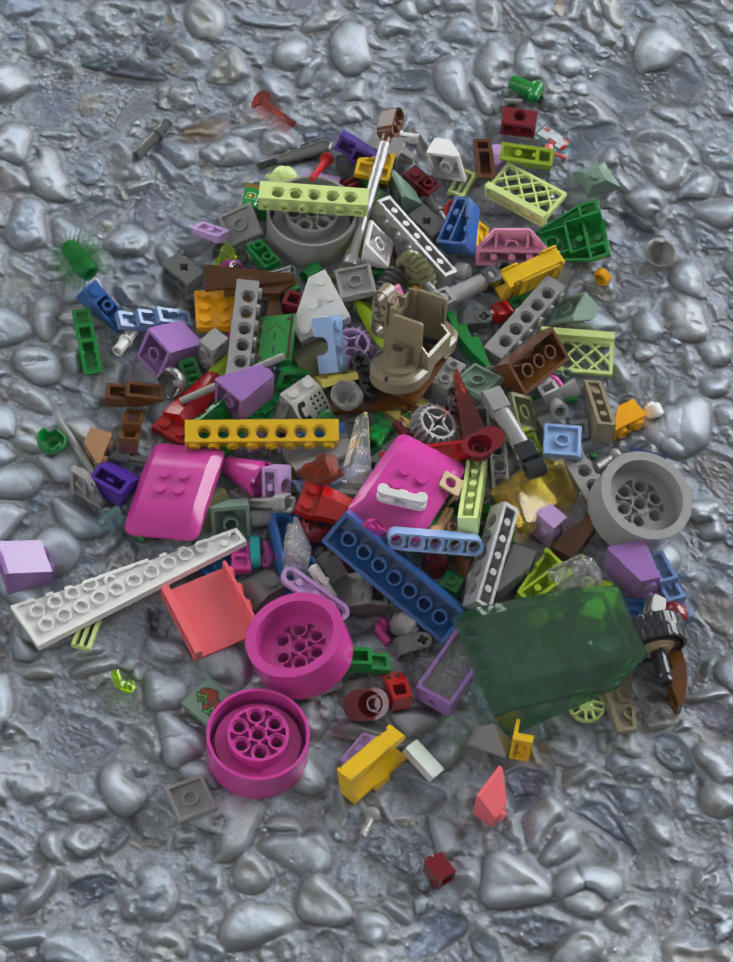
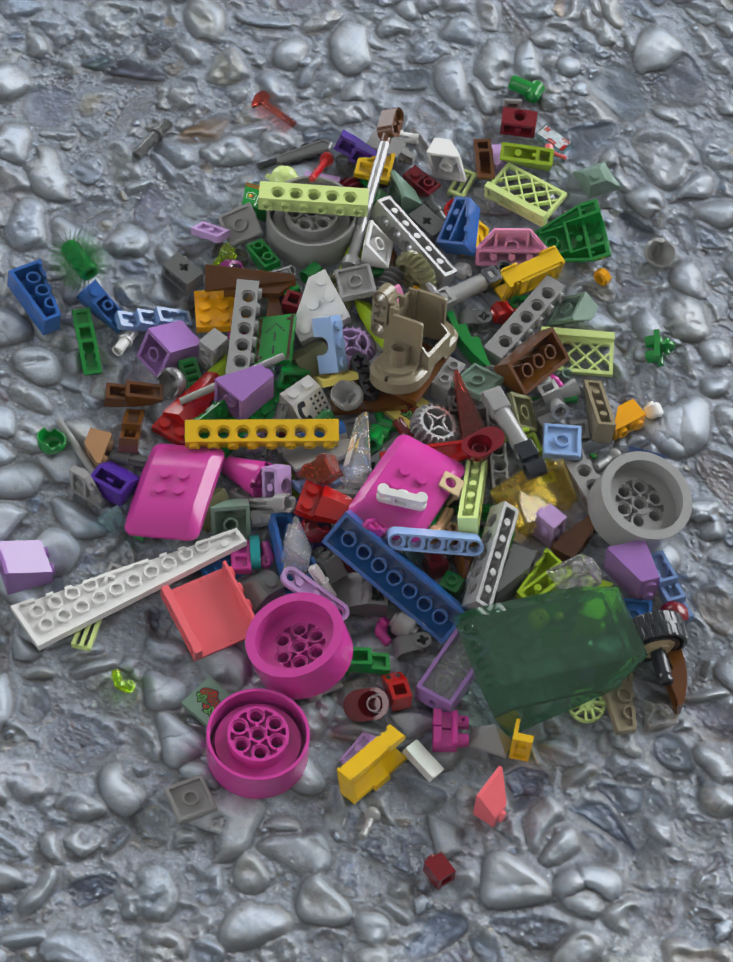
slope [643,594,667,614] -> none
none -> blue wedge [7,259,61,336]
none -> dark pink hips [432,708,469,752]
none -> green hips [644,329,675,367]

